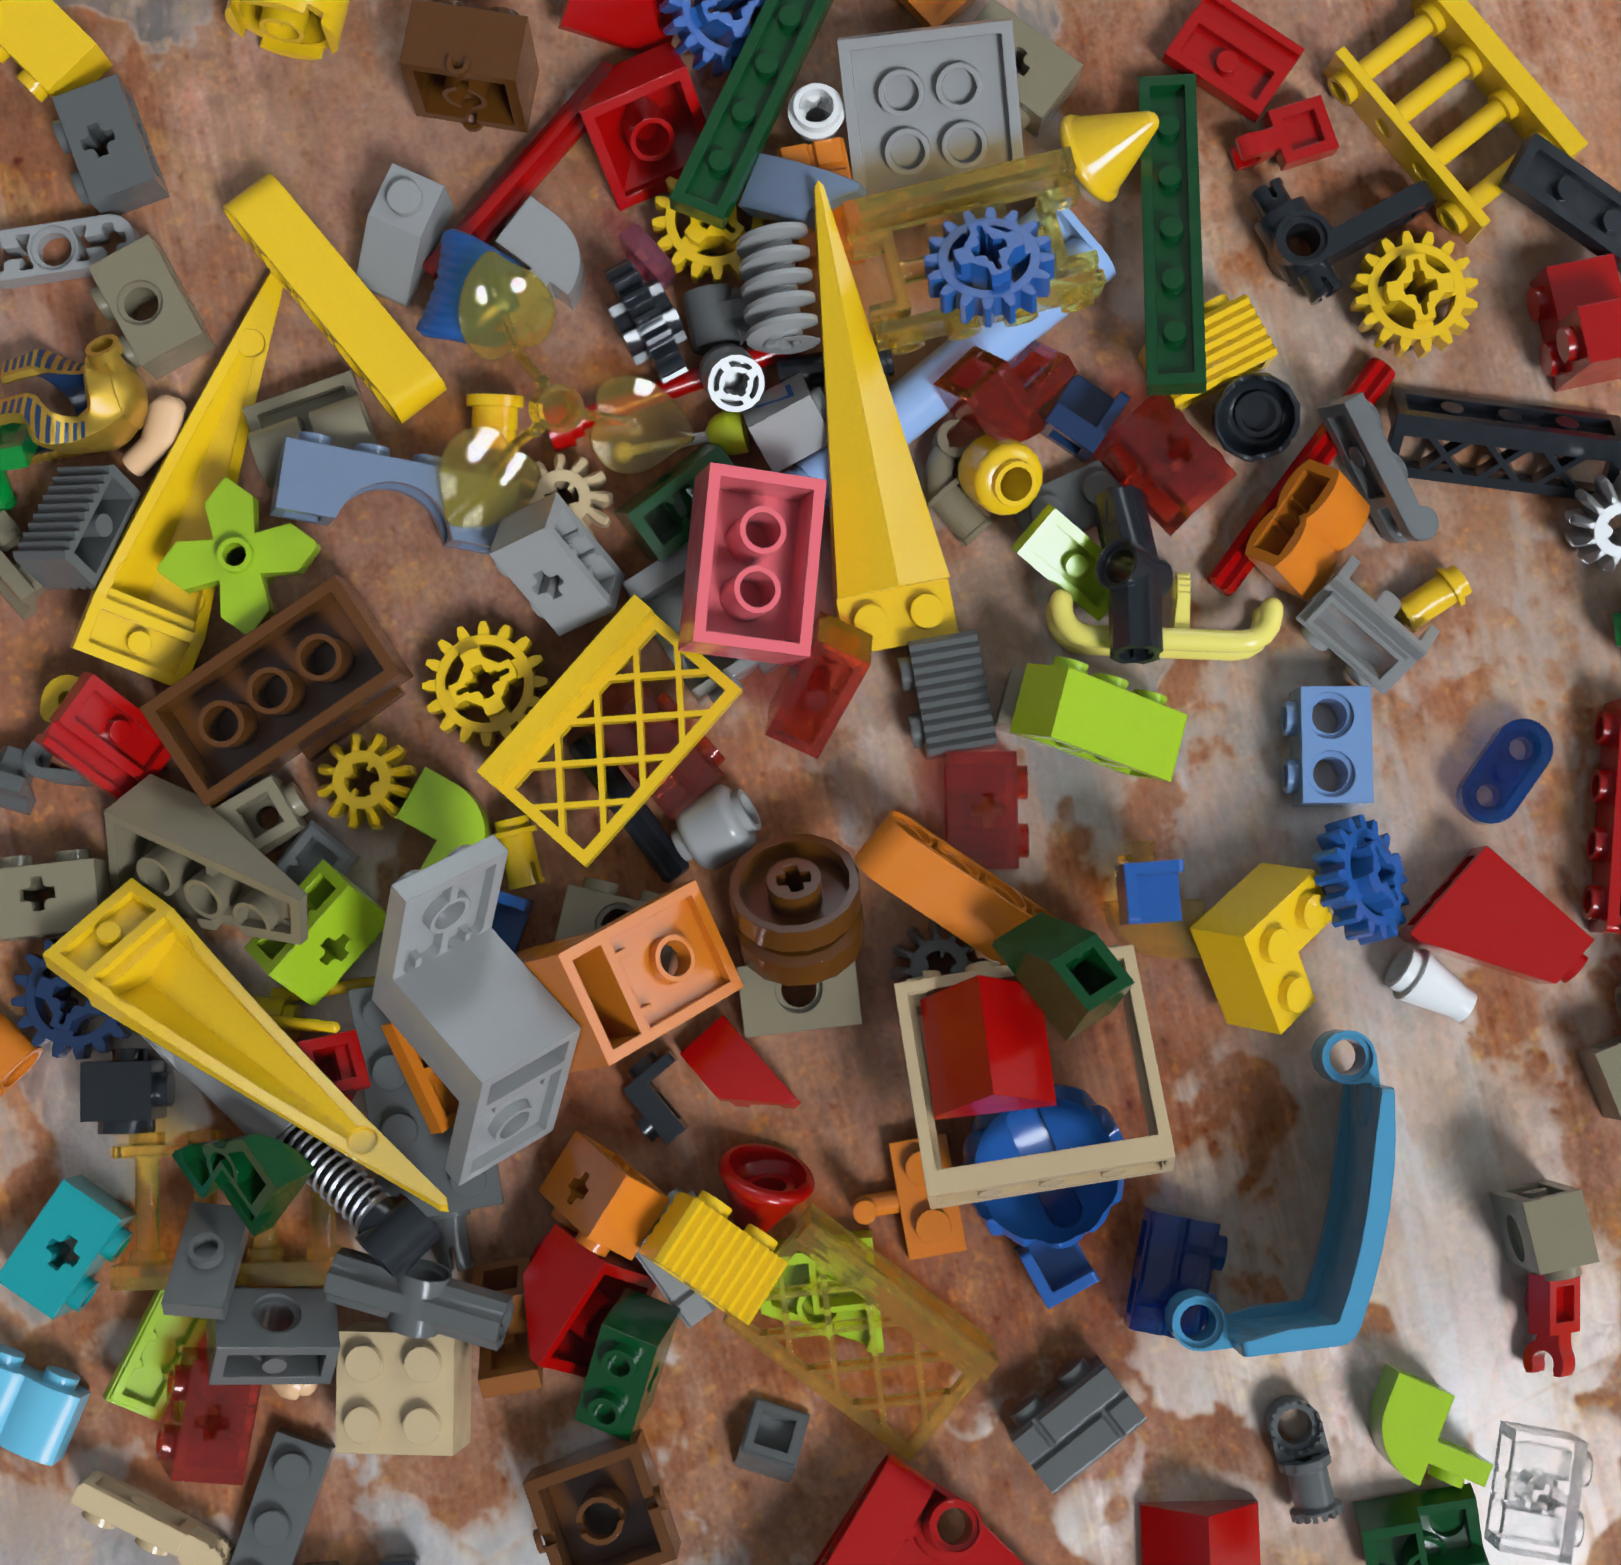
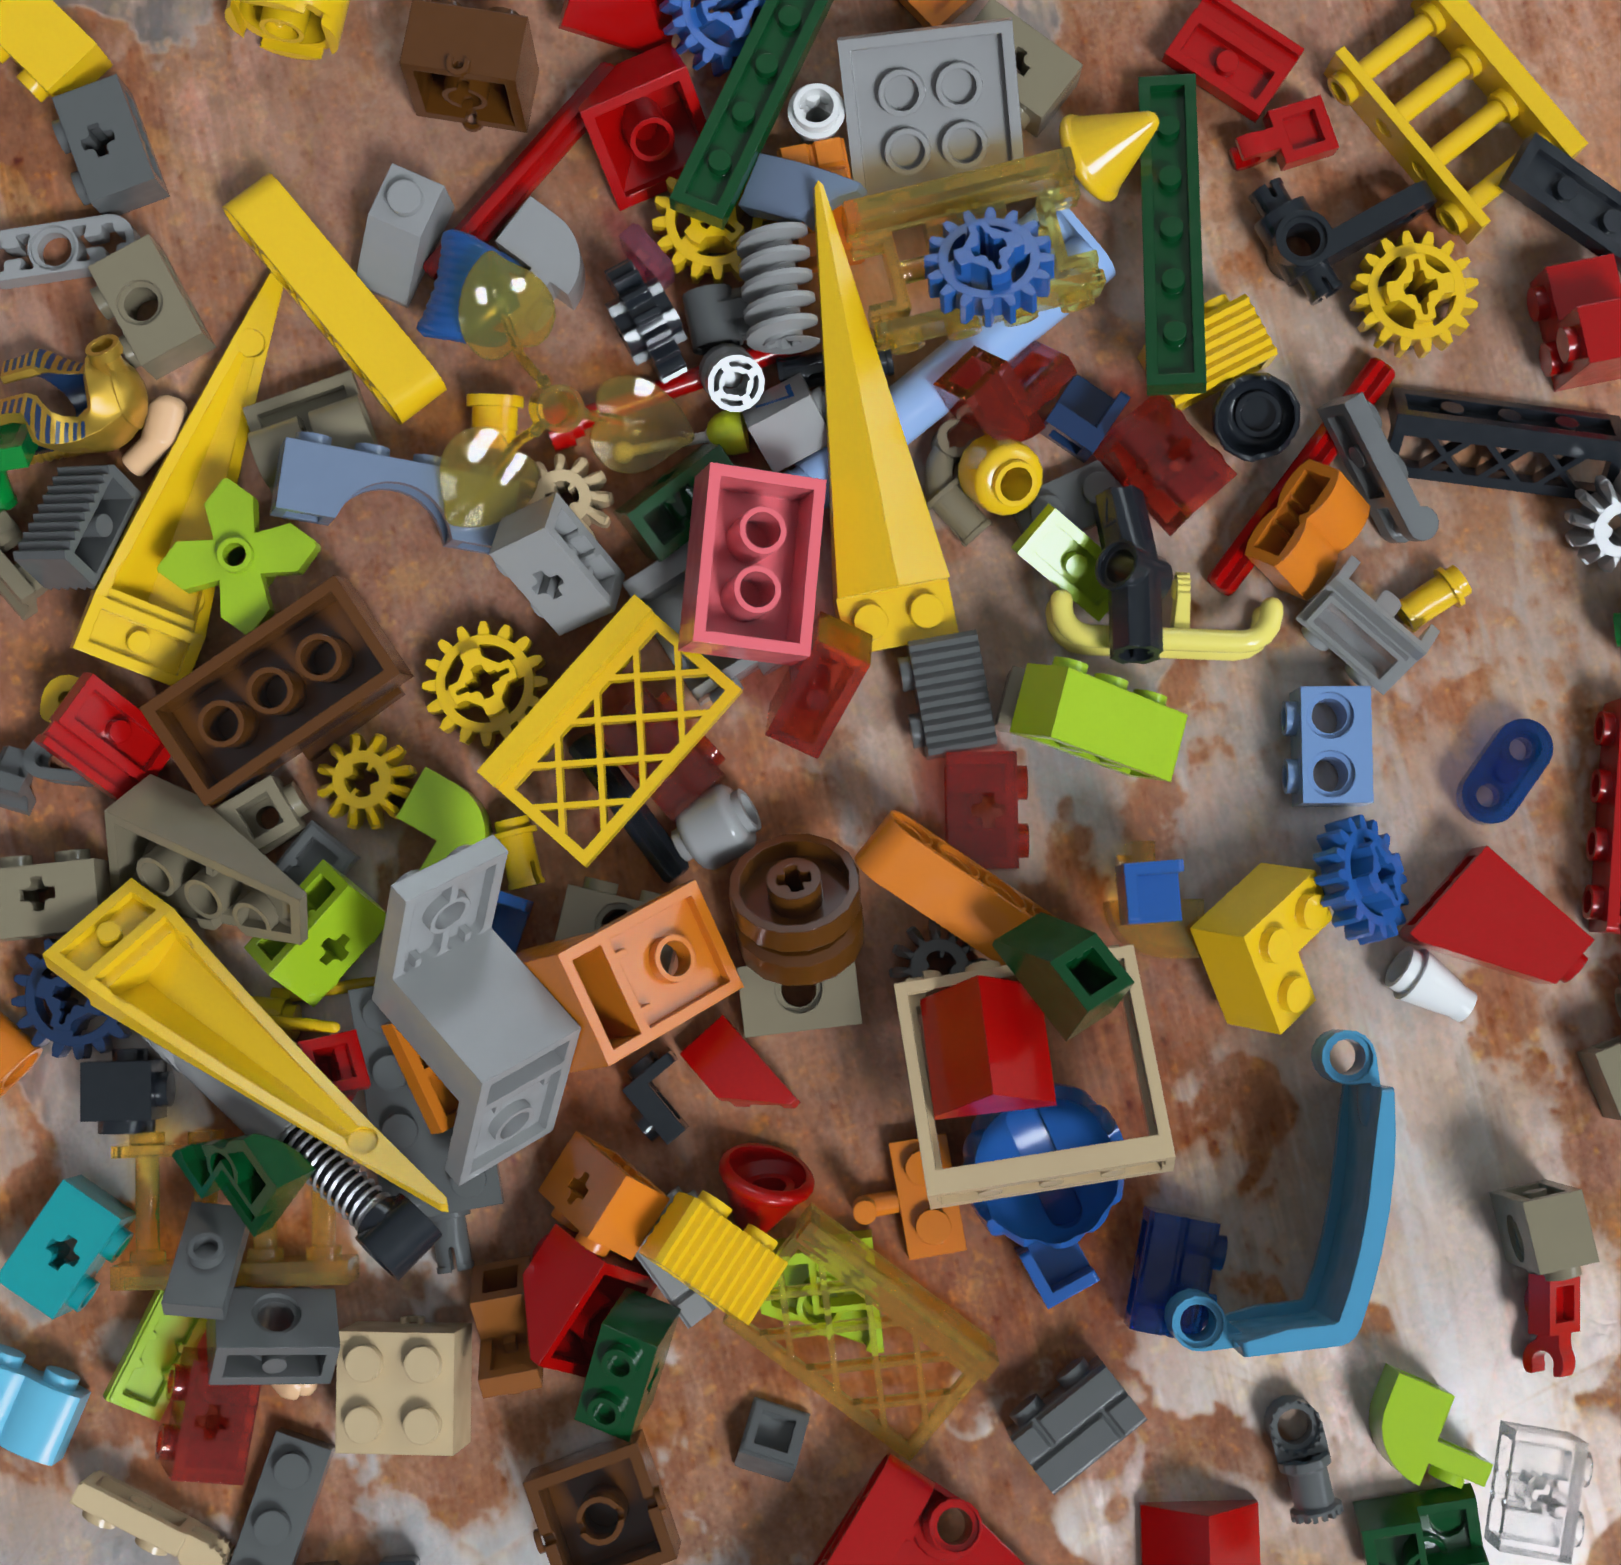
dark grey piece [323,1247,515,1351] -> none

